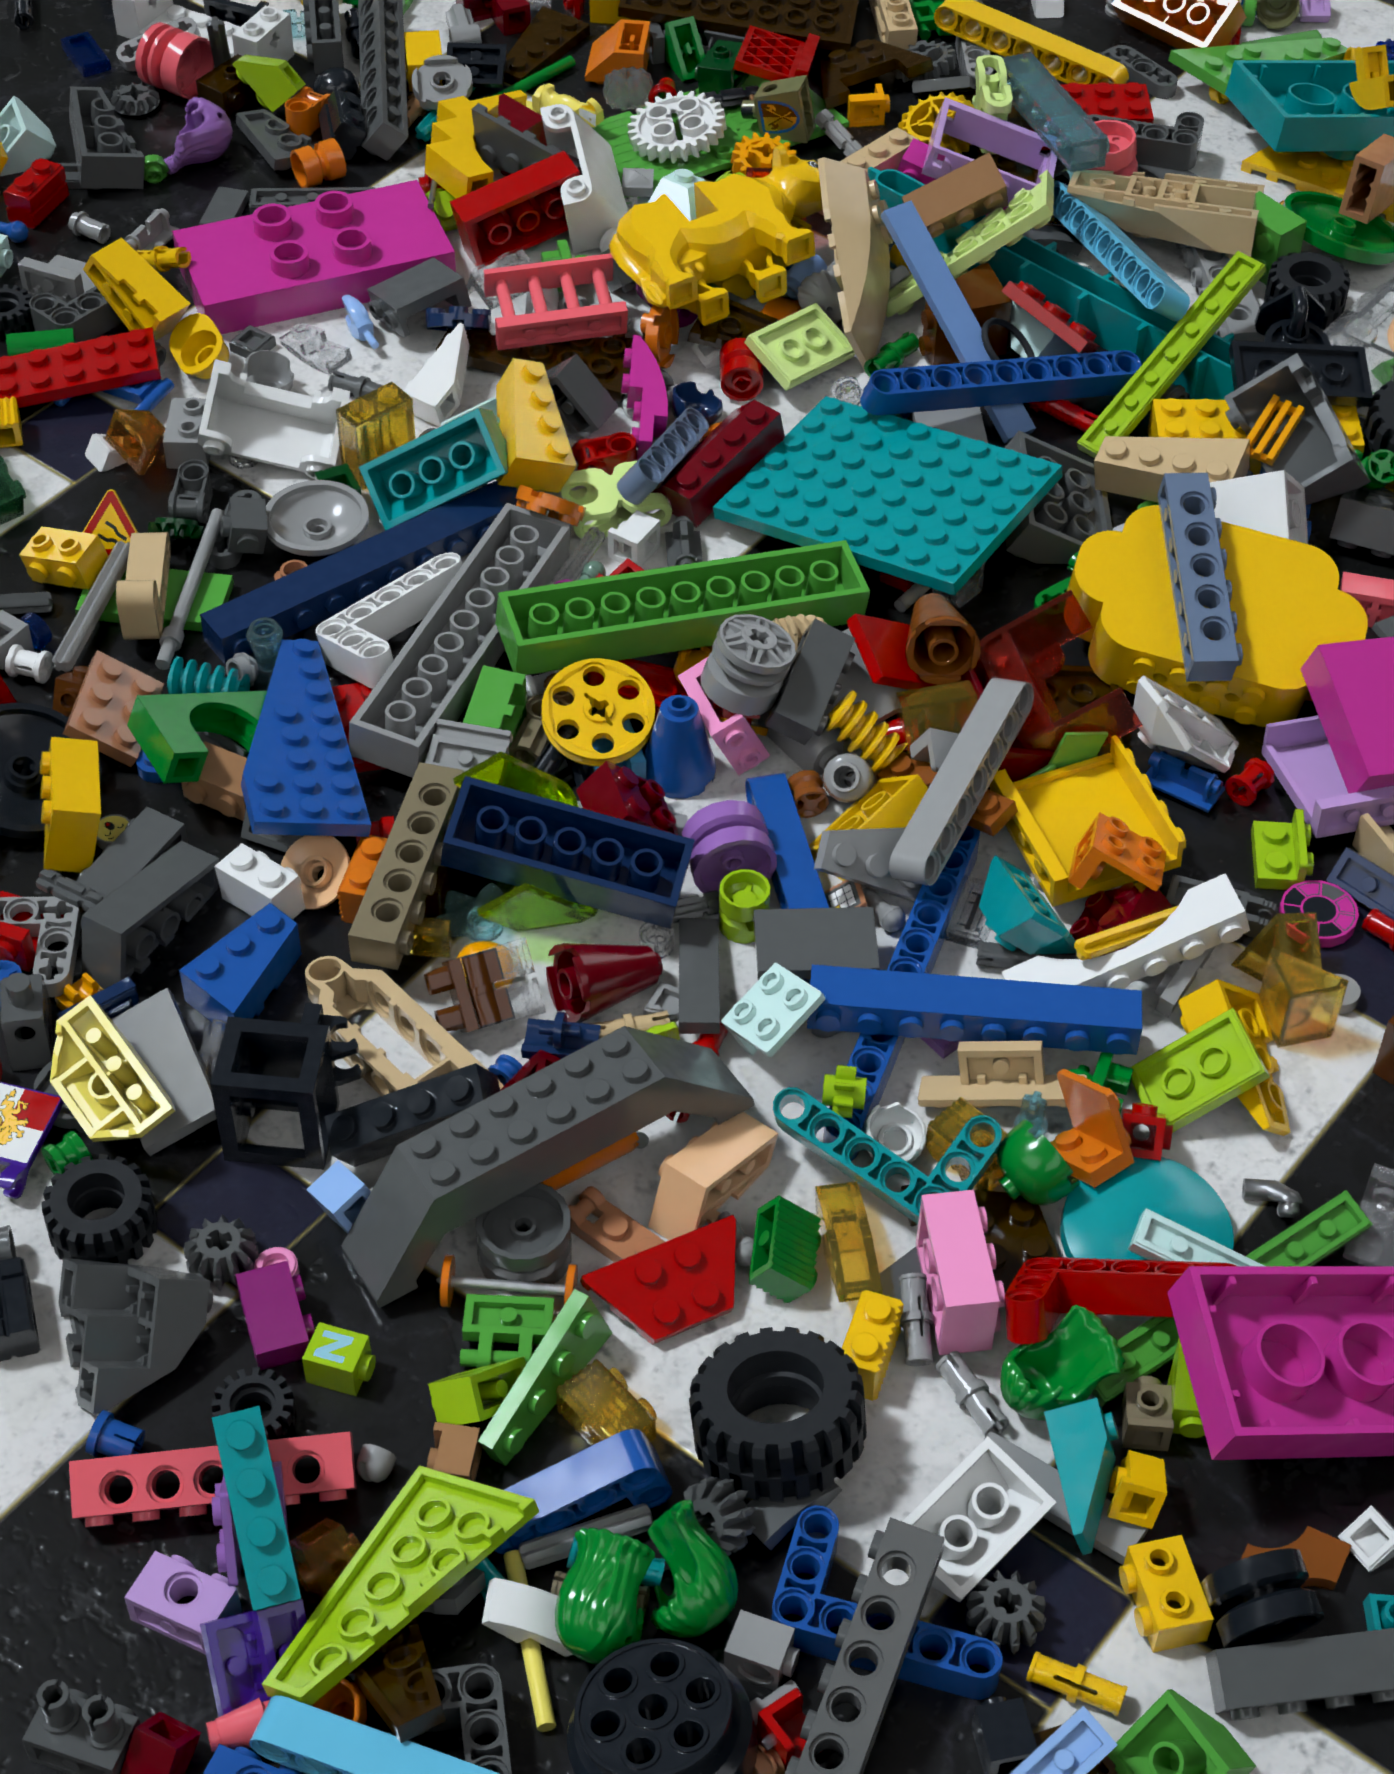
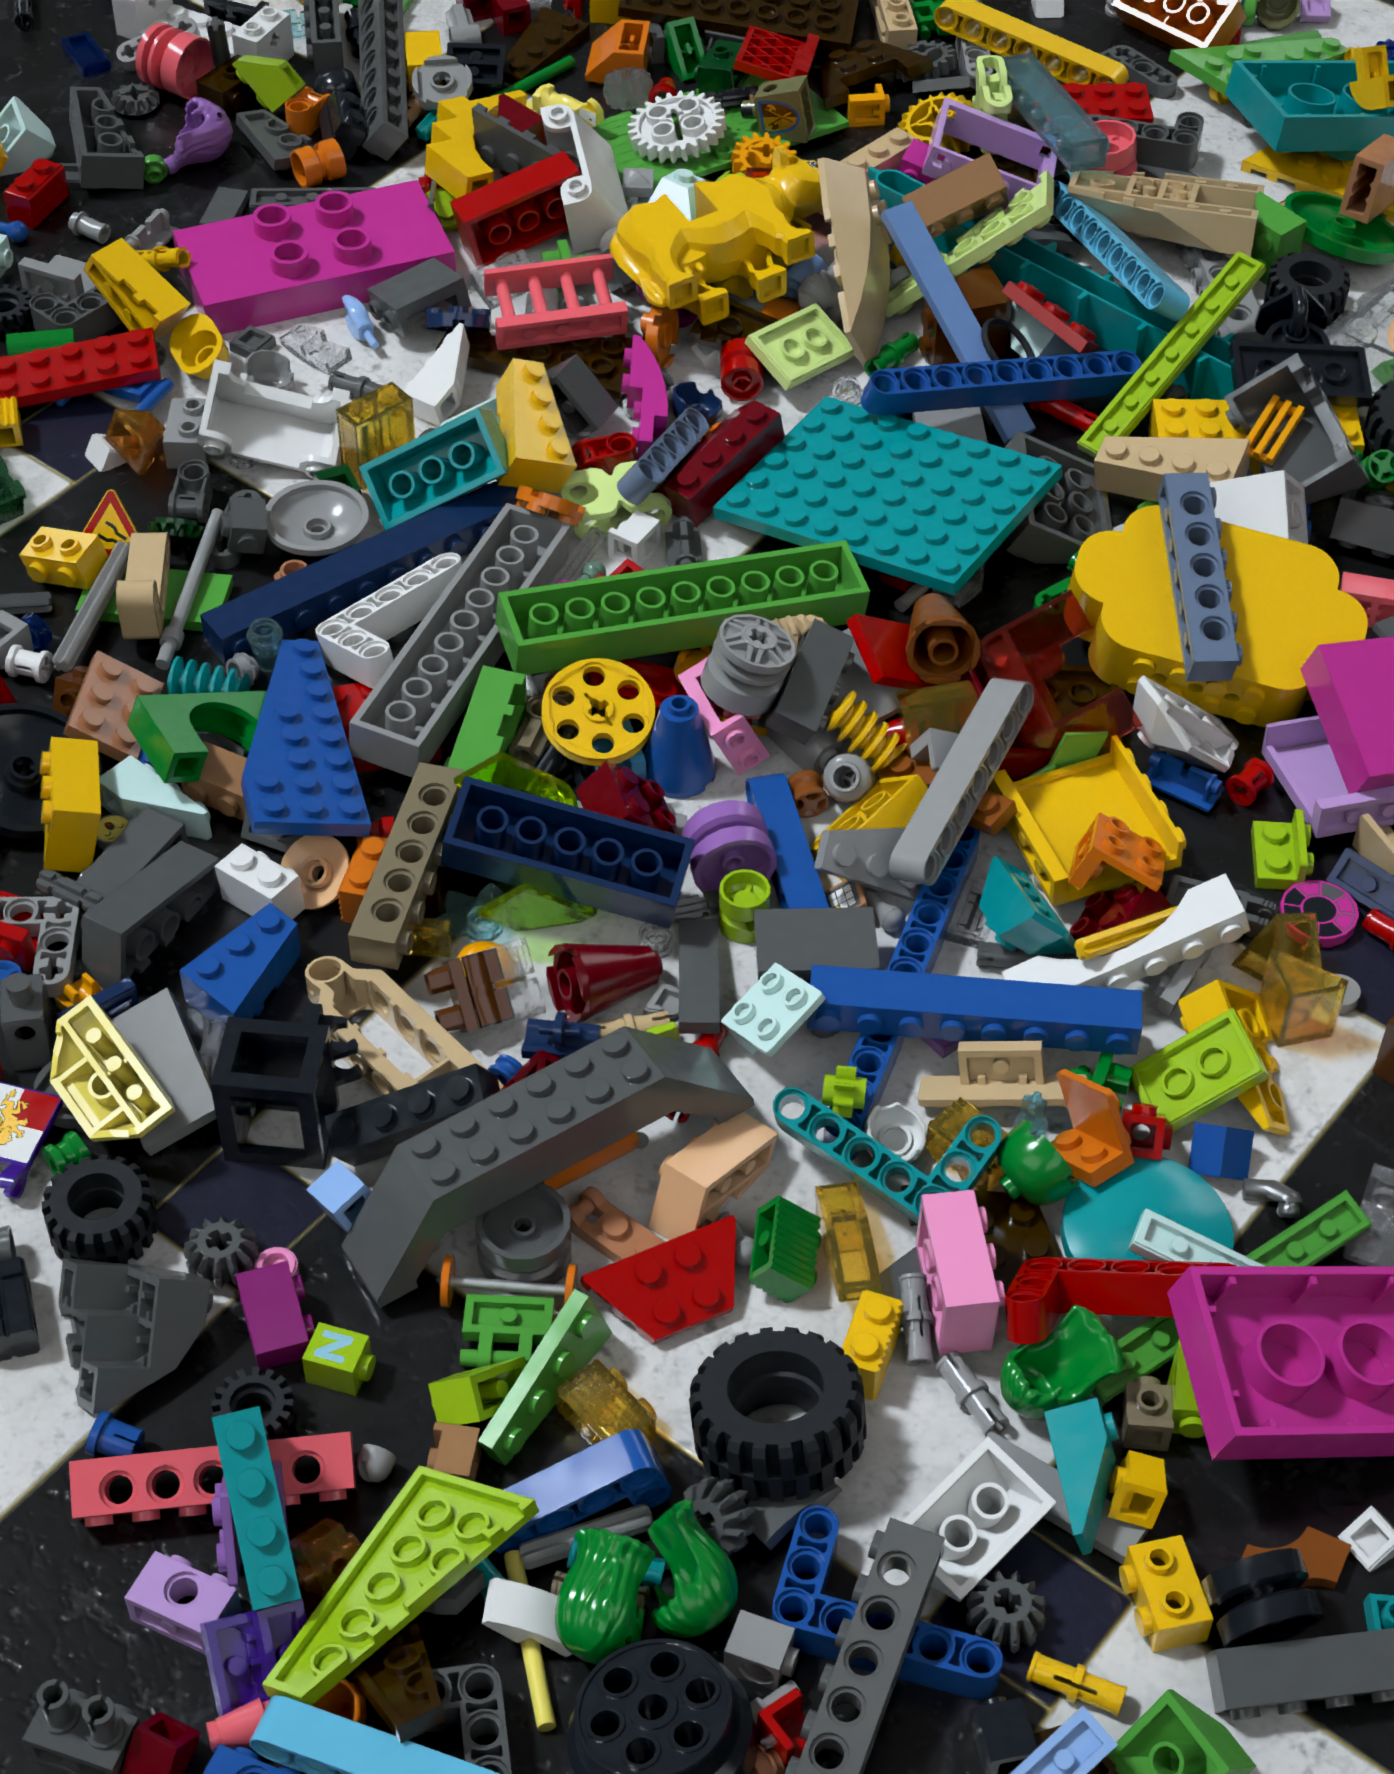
light grey plate [425,719,513,785] -> none
light grey axle [815,109,863,157] -> none
none -> light aqua slope [99,755,212,840]
none -> blue panel [1188,1122,1254,1181]

